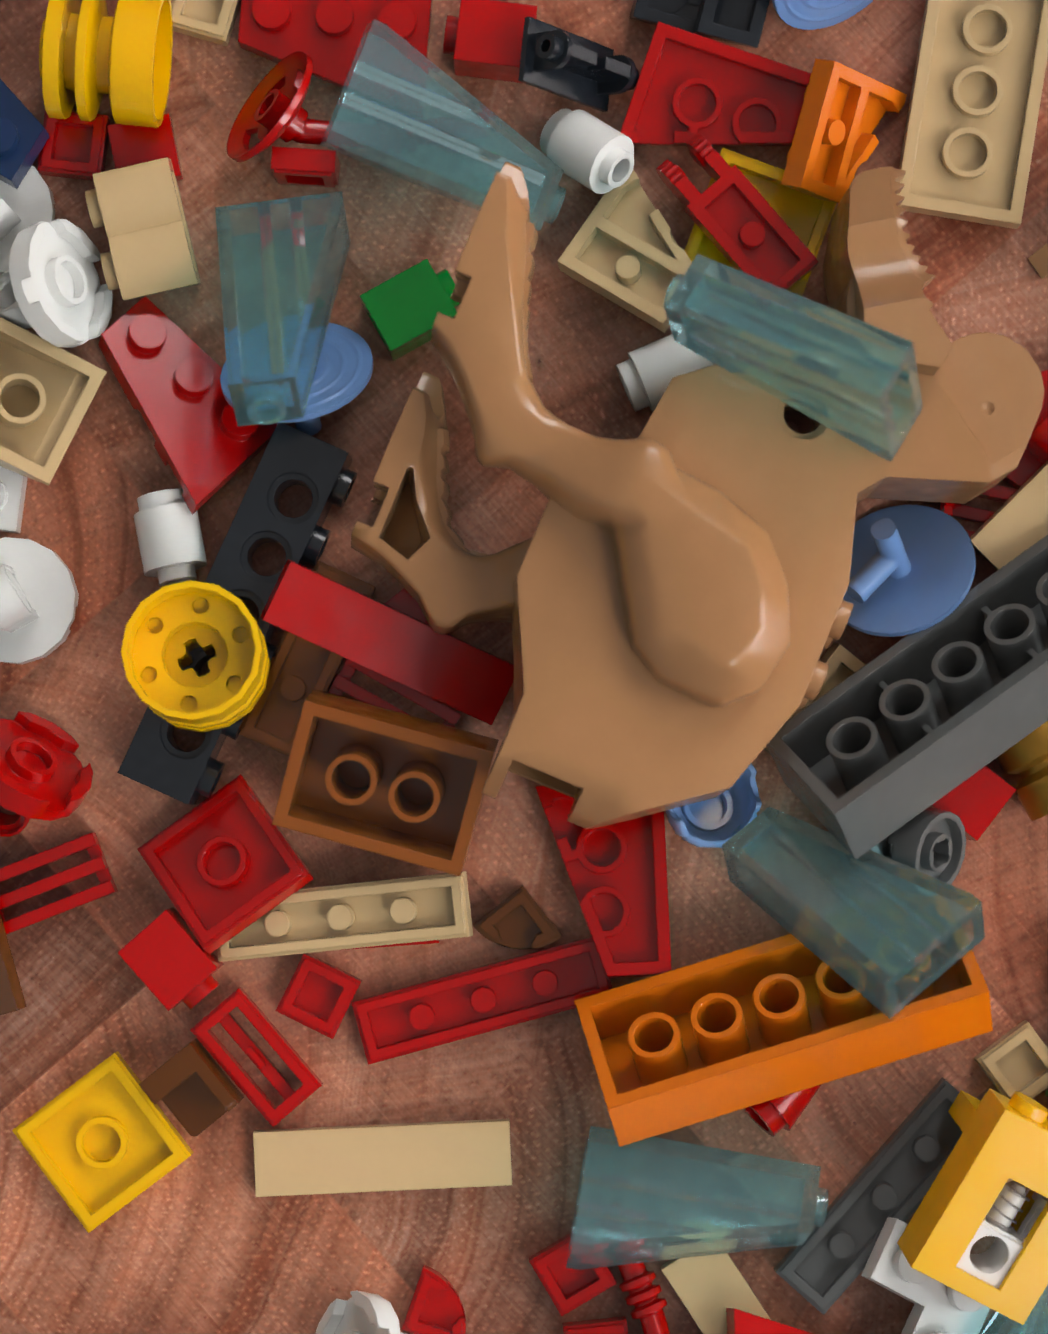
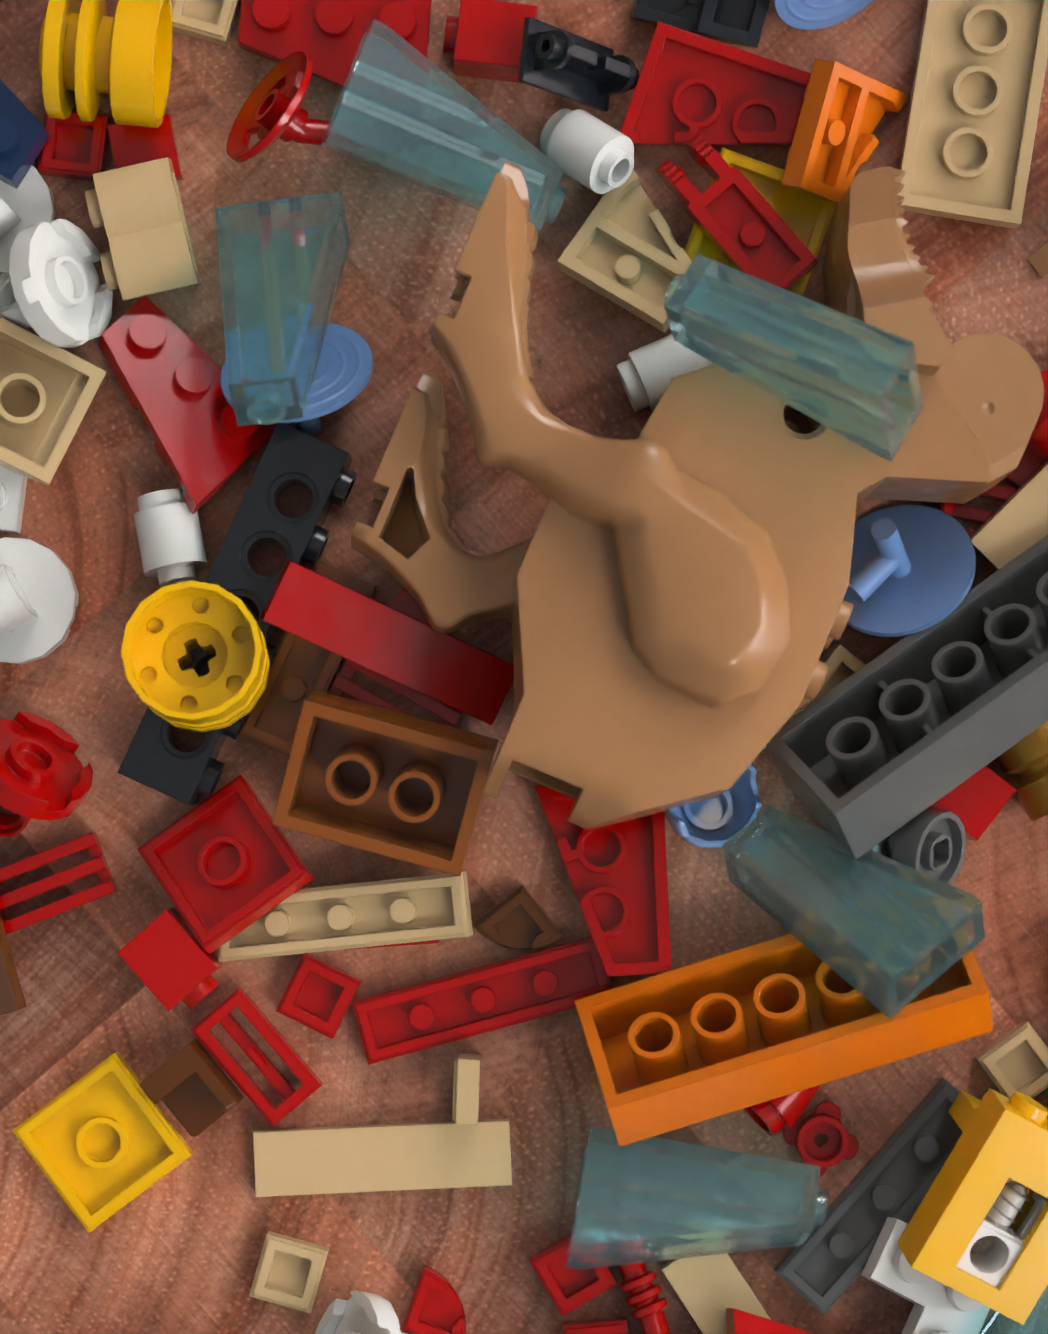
red tile [271,146,340,188] -> none
green brick [360,259,461,361] -> none
none -> tan tile [249,1231,329,1314]
none -> tan tile [452,1053,481,1125]
none -> red plate [783,1101,859,1178]

